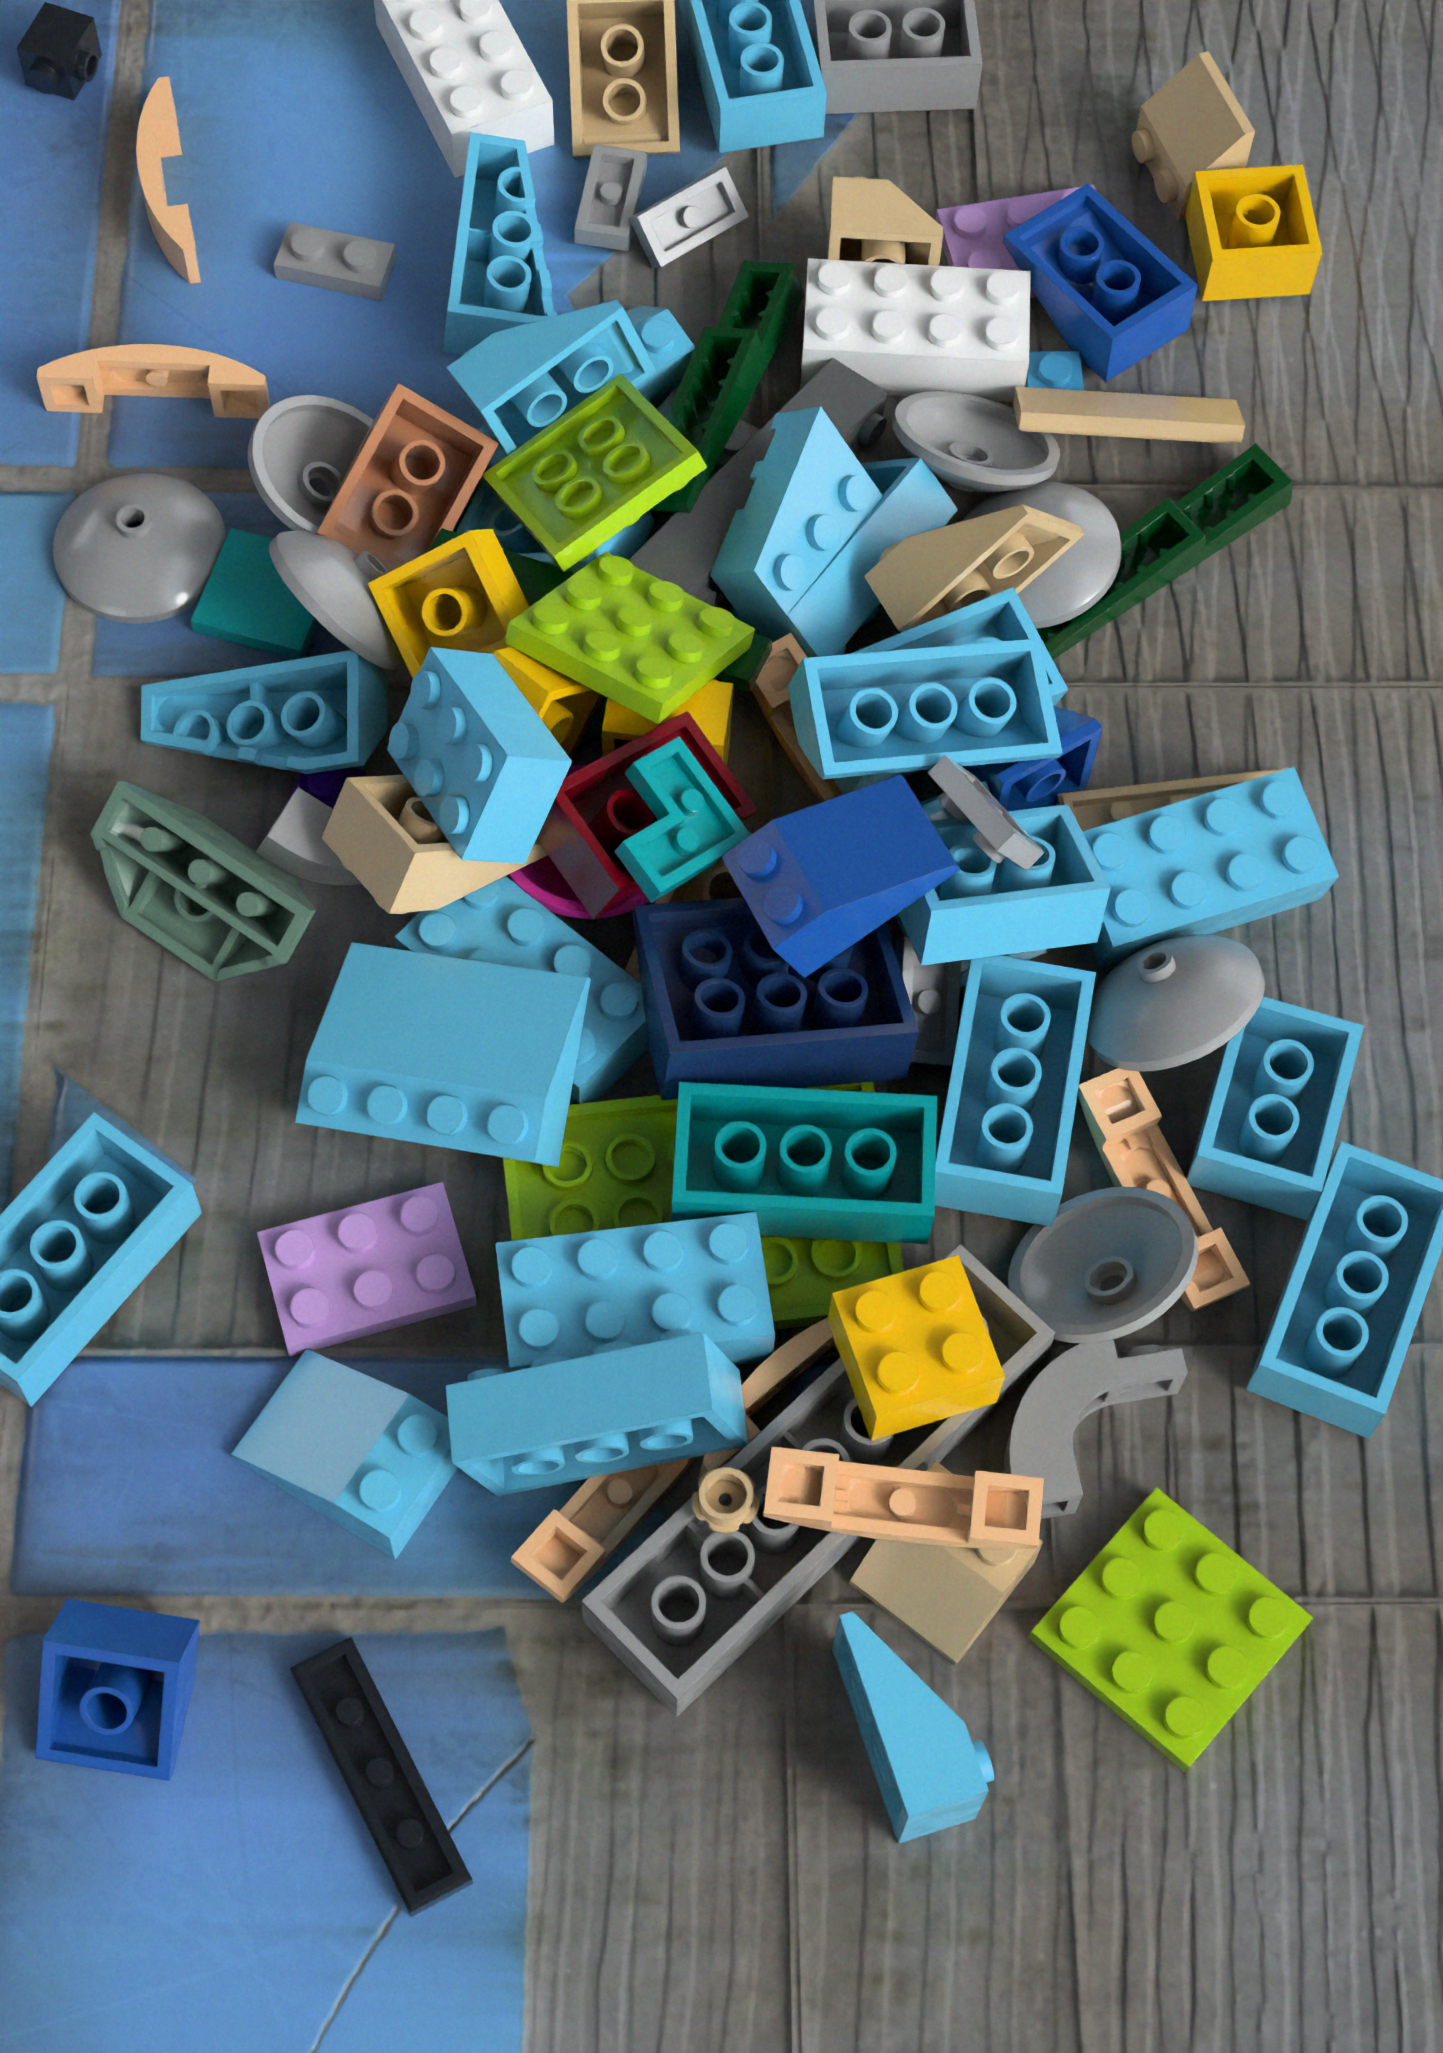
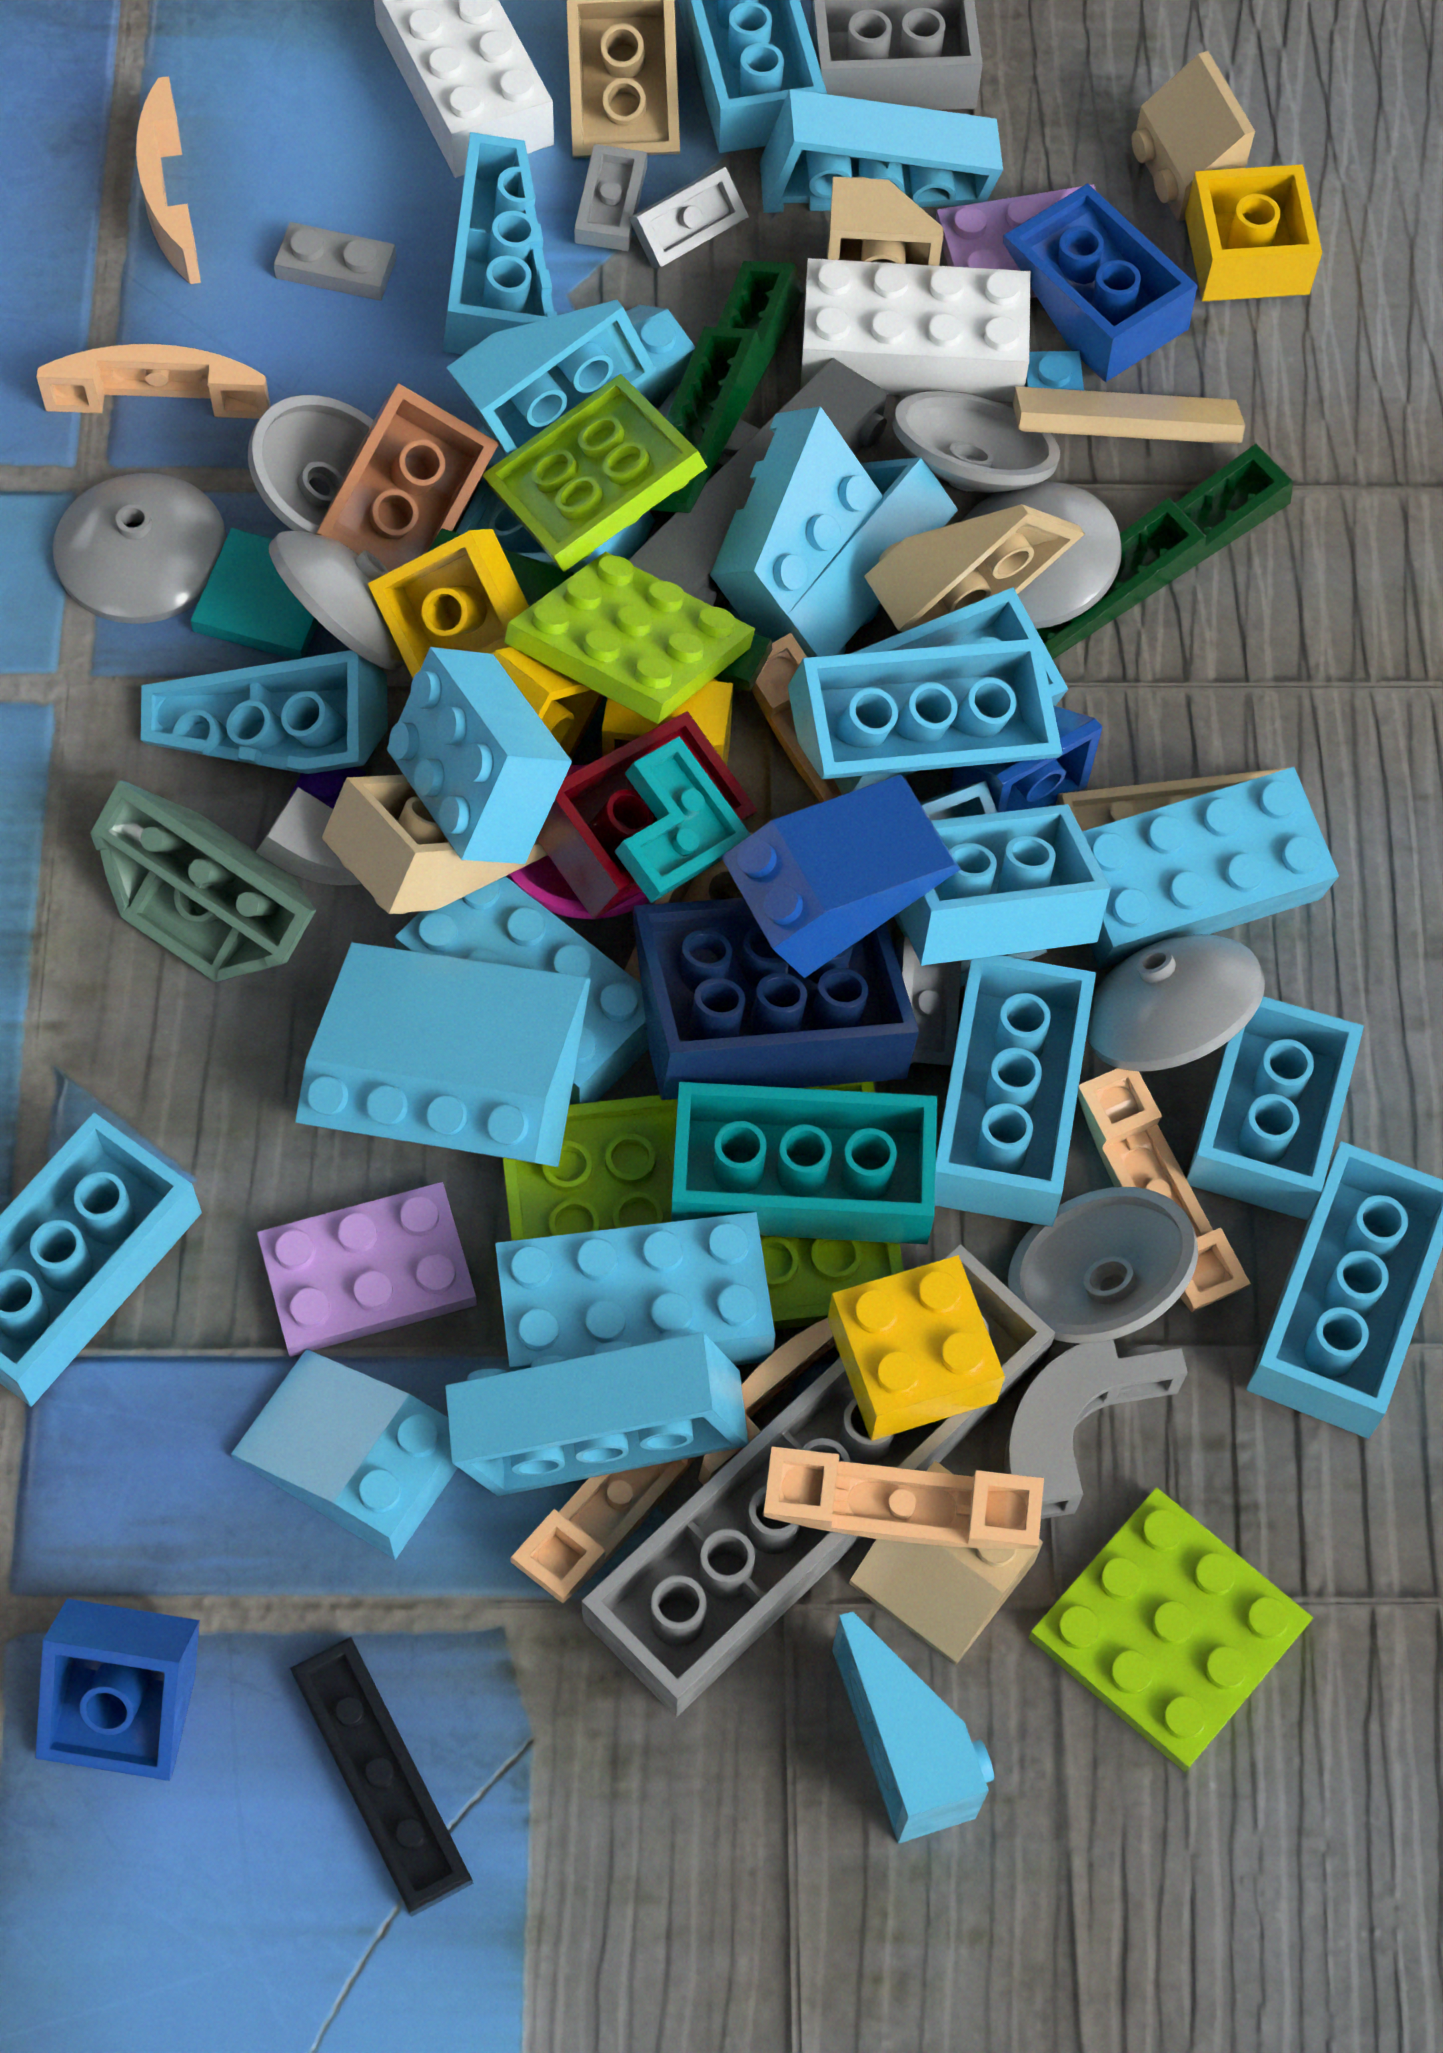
black brick [17,2,102,101] -> none
tan plate [692,1467,759,1534] -> none
light grey plate [928,755,1044,870] -> none
none -> medium azure wedge [760,89,1003,213]

